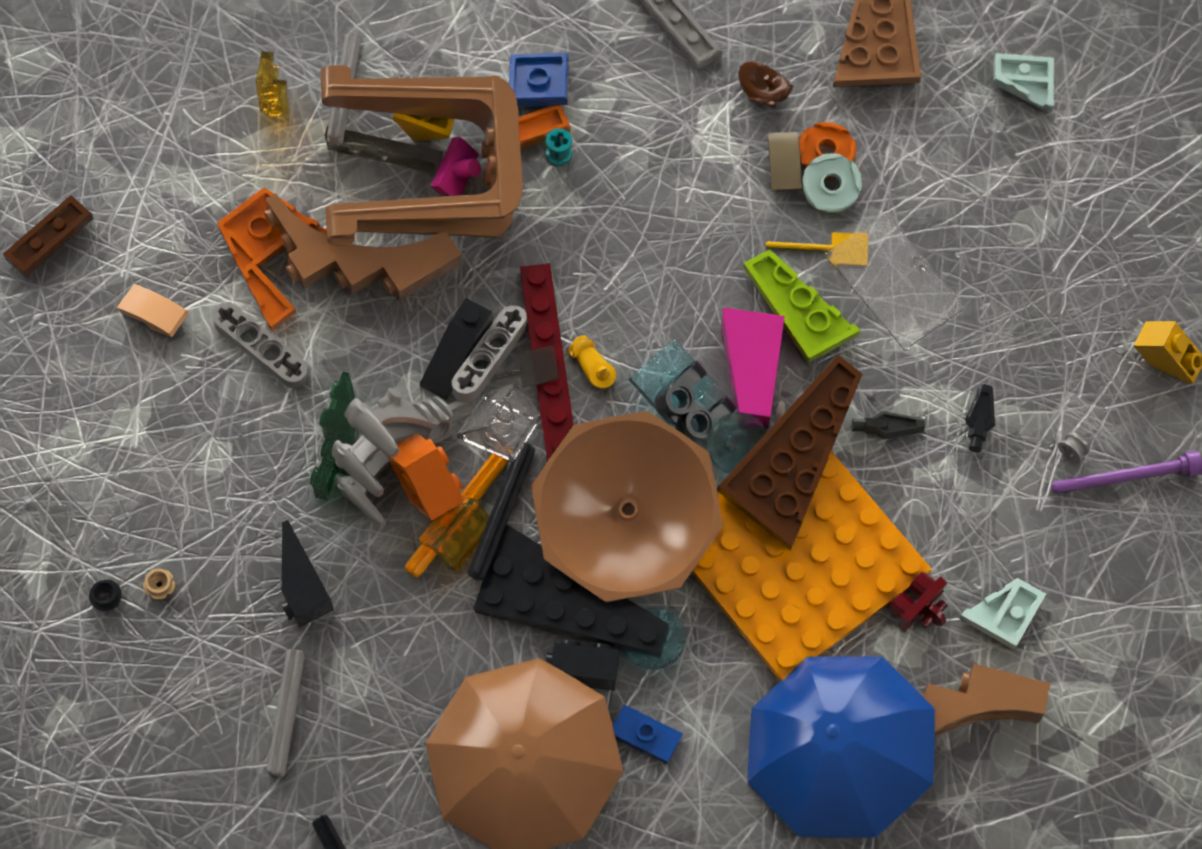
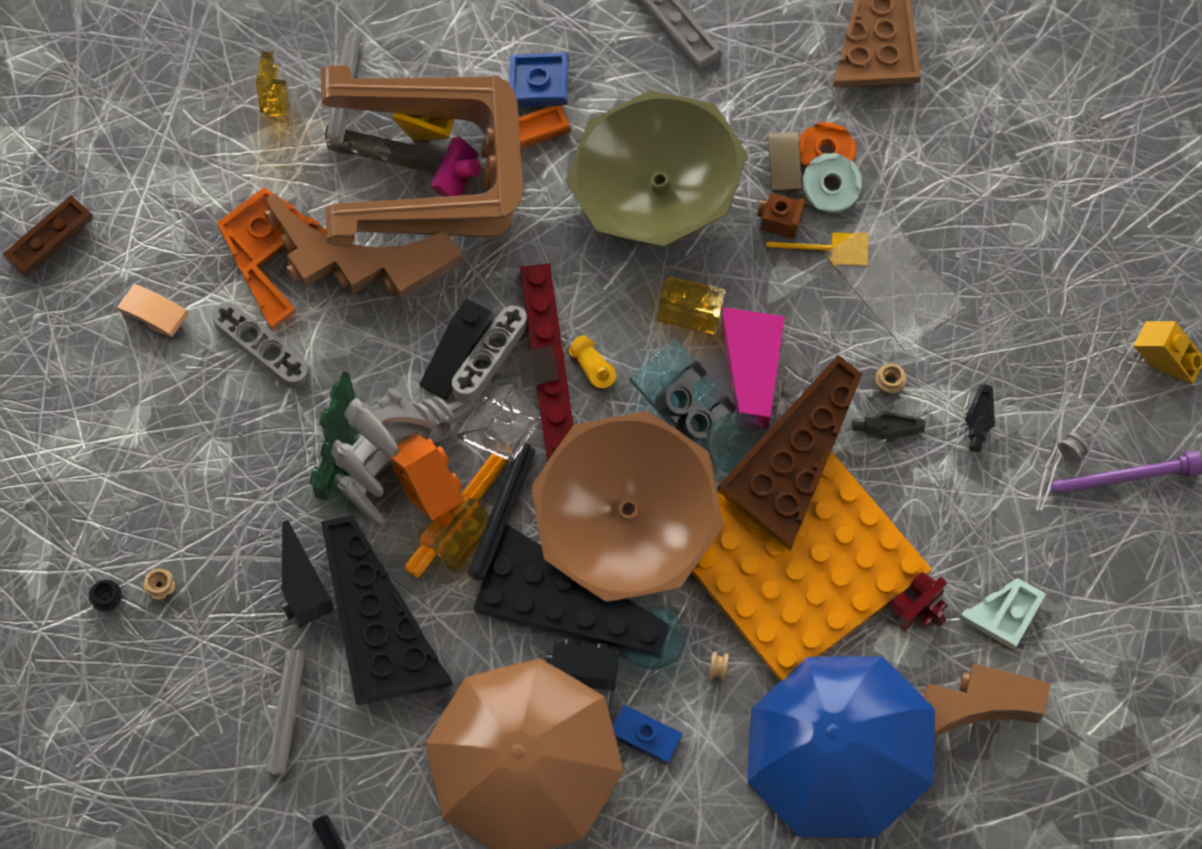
teal bush [546,128,572,166] -> none
reddish brown hat [738,60,793,108] -> none
lime wing [743,249,861,363] -> none
light aqua wing [993,53,1054,112] -> none
none -> black wing [321,515,453,706]
none -> olive piece [566,90,748,247]
none -> clear yellow bracket [657,276,727,334]
none -> tan bush [708,651,729,682]
none -> dark orange brick [757,192,806,239]
none -> tan plate [875,363,907,394]

